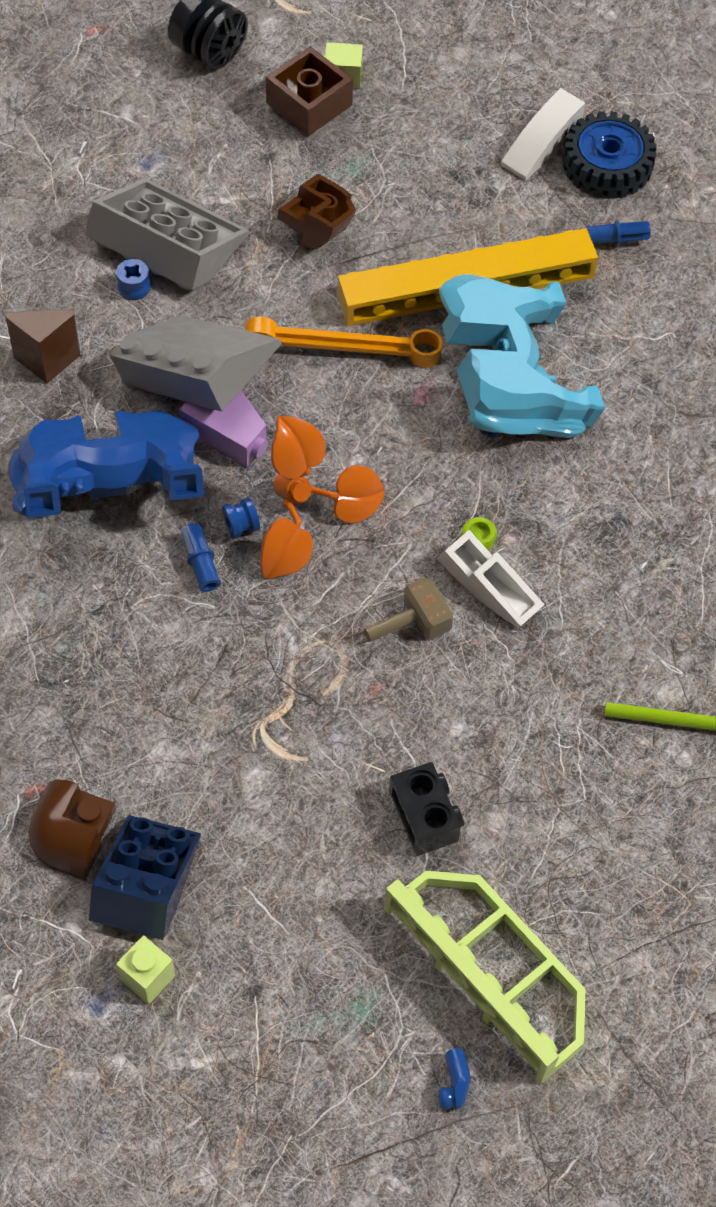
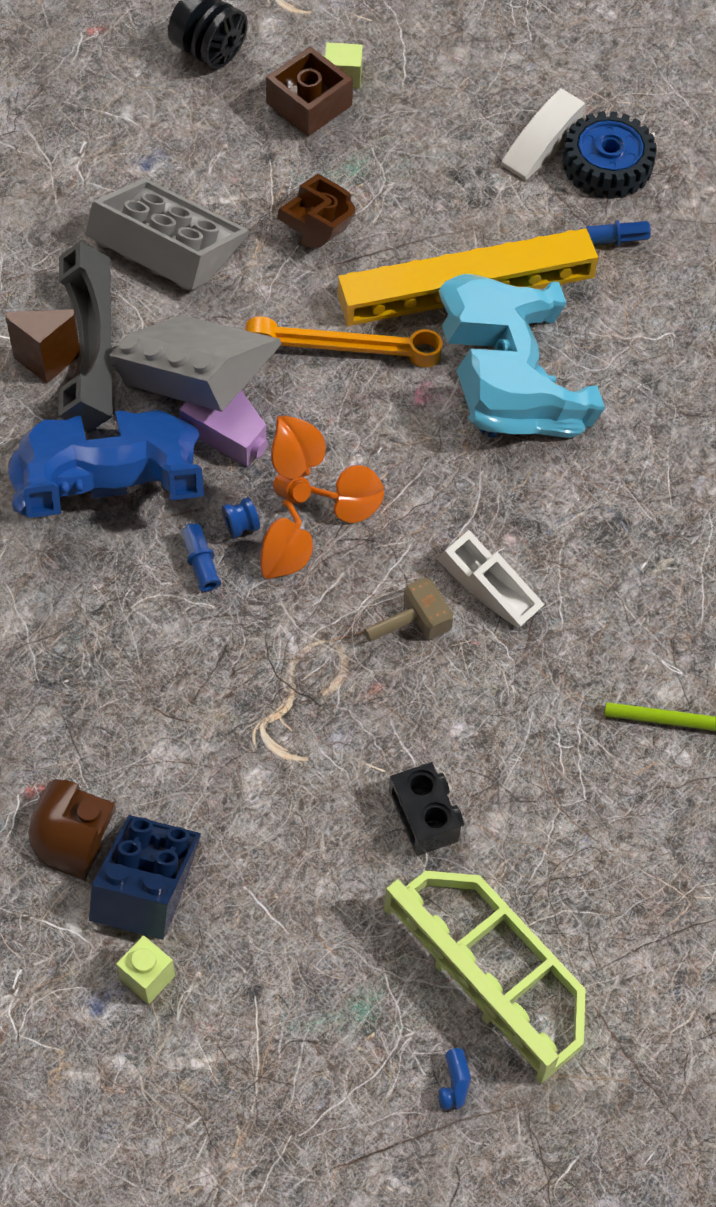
blue wheel [116,259,150,301] -> none
lime tile [462,517,497,551] -> none
none -> dark grey arch [59,241,113,432]

